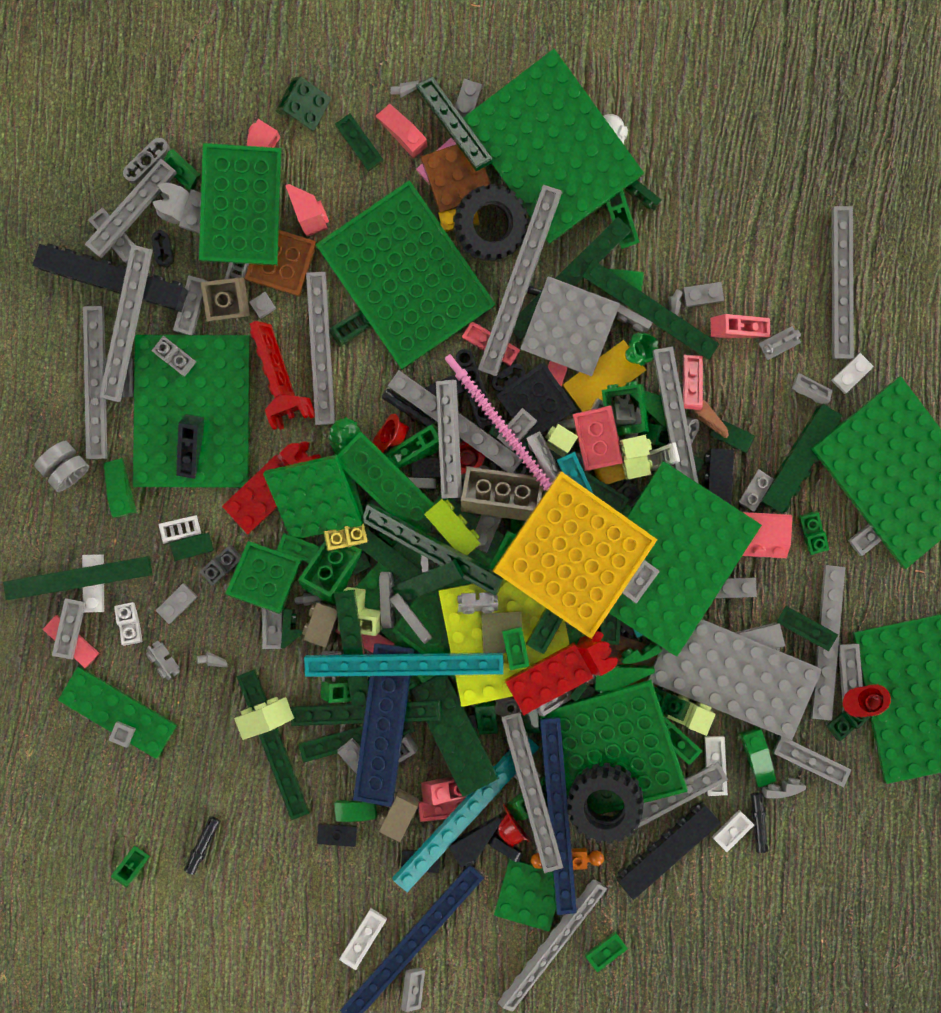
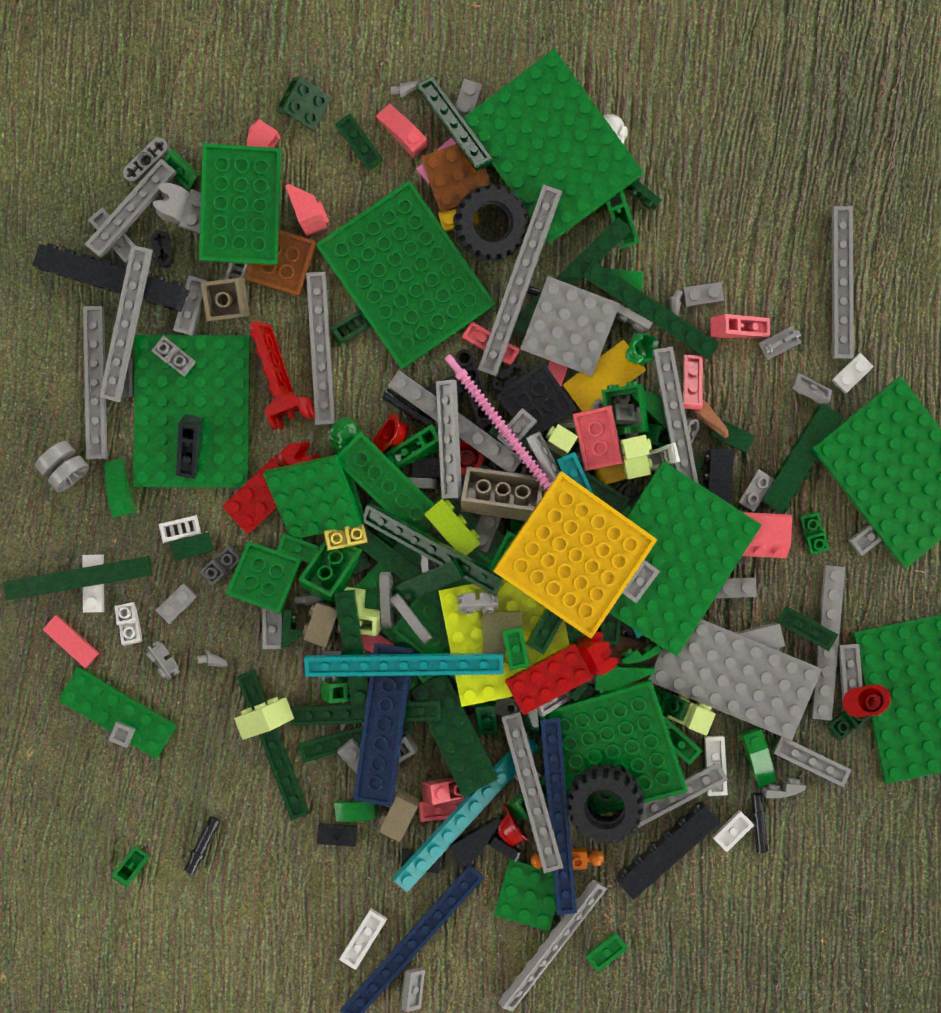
light grey plate [52,598,85,659] -> none
light grey plate [249,292,276,319] -> none

